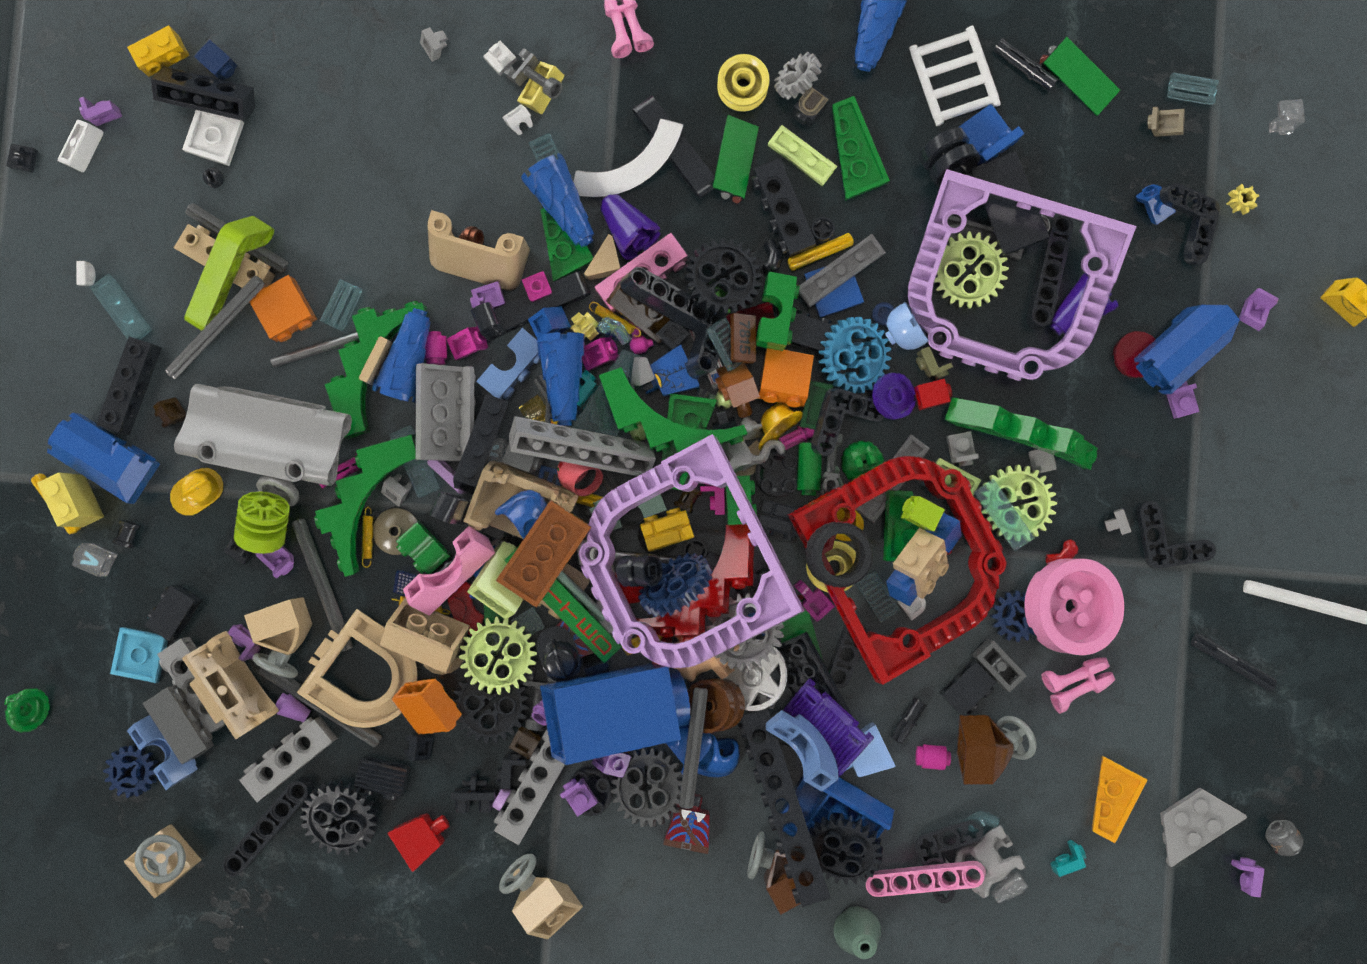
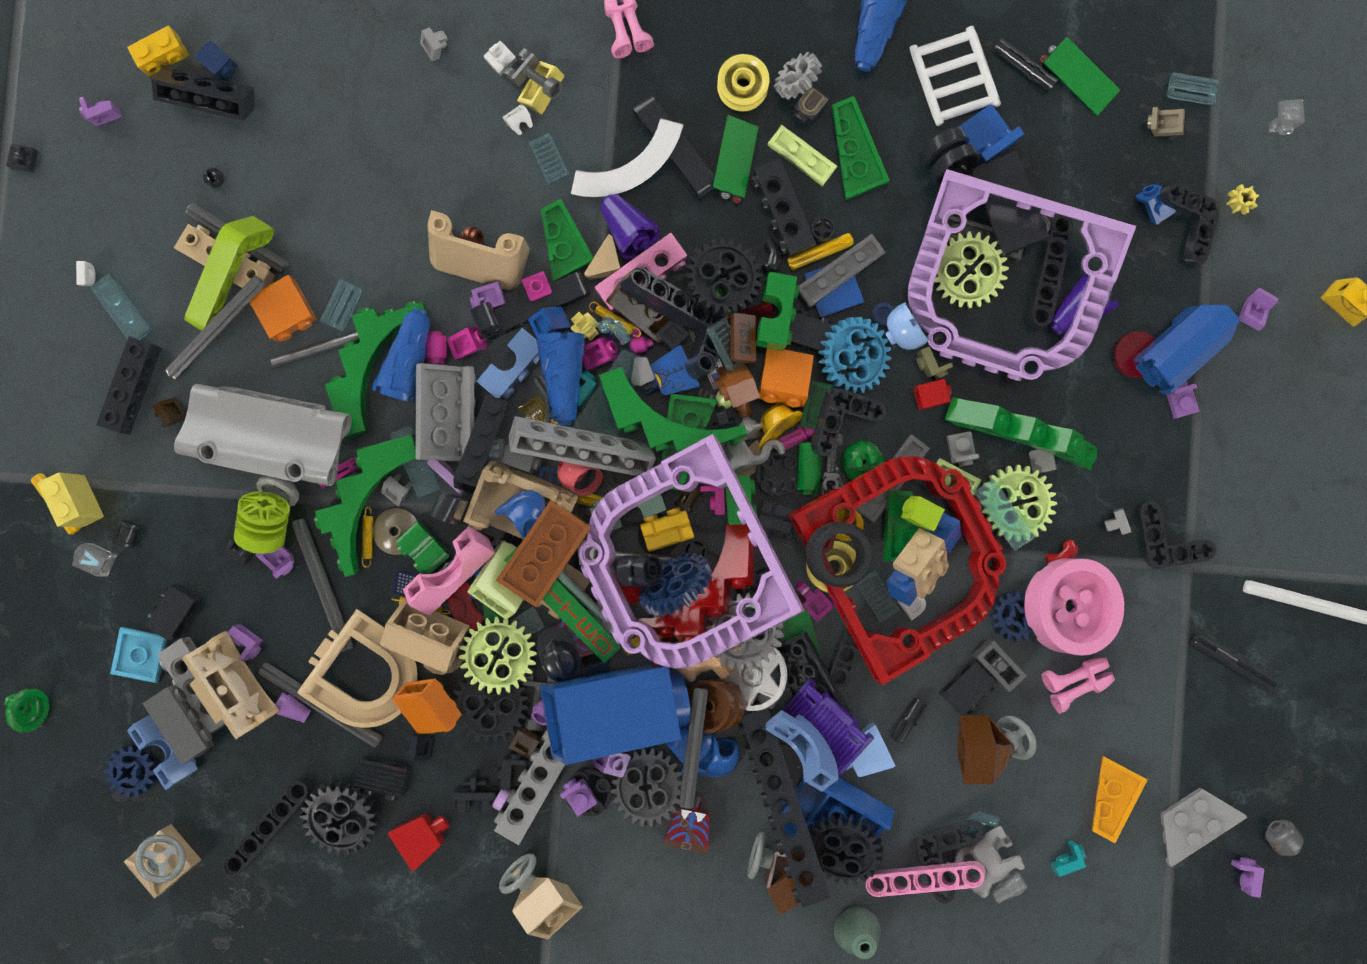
blue brick [47,412,160,504] -> none
white slope [57,120,103,172] -> none
yellow piece [170,468,223,515] -> none
white plate [182,110,244,166] -> none
light grey brick [239,716,338,802] -> none
tan piece [244,597,312,678] -> none
tan tile [359,336,392,386] -> none
blue cone [521,153,594,248] -> none
yellowish green hinge [630,424,647,441] -> none
dark purple tile [872,373,916,420] -> none
dark pink brick [916,744,951,770] -> none

